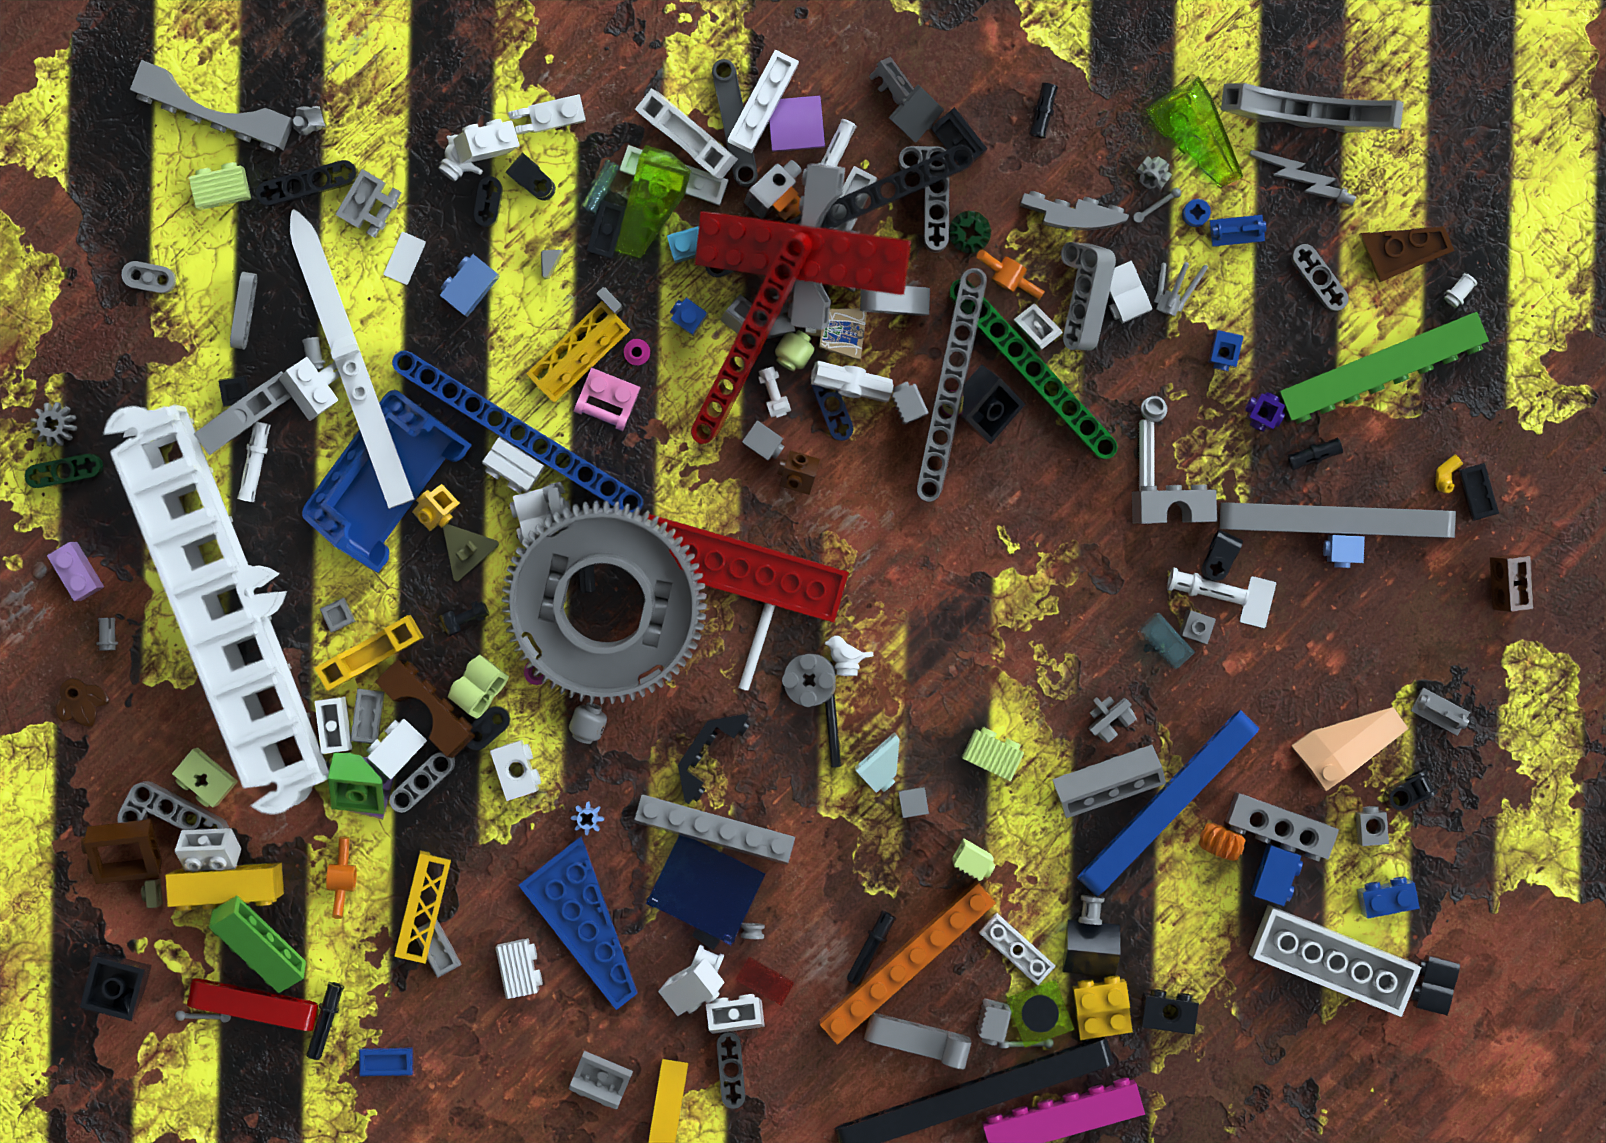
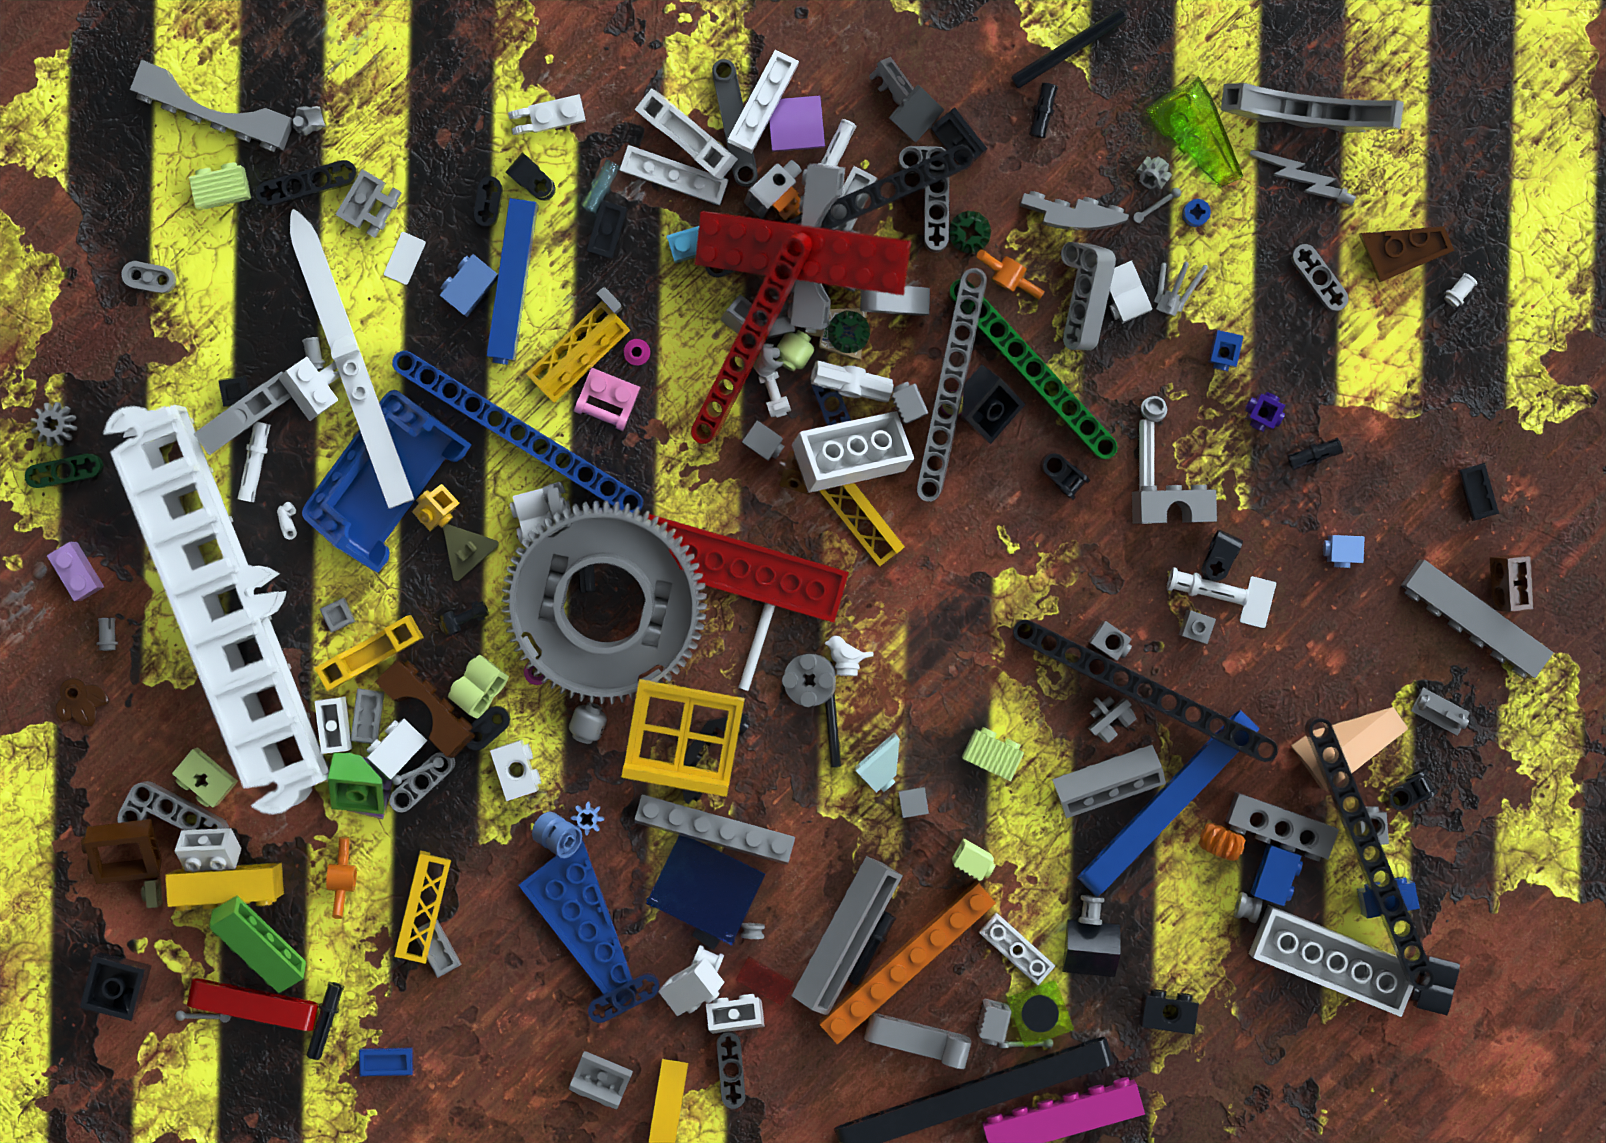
light grey beam [230,272,257,350] -> none
white animal [439,135,483,181] -> none
white brick [453,119,520,164] -> none
white brick [482,437,545,494] -> none
white brick [496,938,542,999] -> none
light grey slope [541,250,563,279] -> none
clear neon green wedge [615,145,691,258] -> none
blue brick [670,298,708,336] -> none
white slope [1014,303,1063,351] -> none
yellow plate [1072,976,1133,1040] -> none
clear light blue brick [1138,613,1195,668] -> none
blue hinge [1210,215,1266,247] -> none
light grey beam [1220,503,1456,538] -> none
bright green brick [1276,312,1489,424] -> none
yellow arm [1435,454,1463,494] -> none
none -> white arm [277,502,297,540]
none -> light grey hinge [392,757,444,785]
none -> blue brick [487,198,538,365]
none -> medium blue wheel [532,811,582,858]
none -> dark blue beam [588,973,660,1023]
none -> yellow window [621,679,745,797]
none -> light grey arm [753,344,783,377]
none -> white brick [792,411,914,493]
none -> light grey brick [792,856,903,1016]
none -> yellow fence [819,483,905,567]
none -> dark green gear [828,310,870,353]
none -> black axle [1011,8,1127,88]
none -> black beam [1013,619,1278,762]
none -> black piece [1040,453,1091,500]
none -> light grey brick [1089,620,1132,661]
none -> light grey wheel [1234,892,1262,923]
none -> black beam [1304,717,1435,991]
none -> light grey brick [1401,560,1554,679]

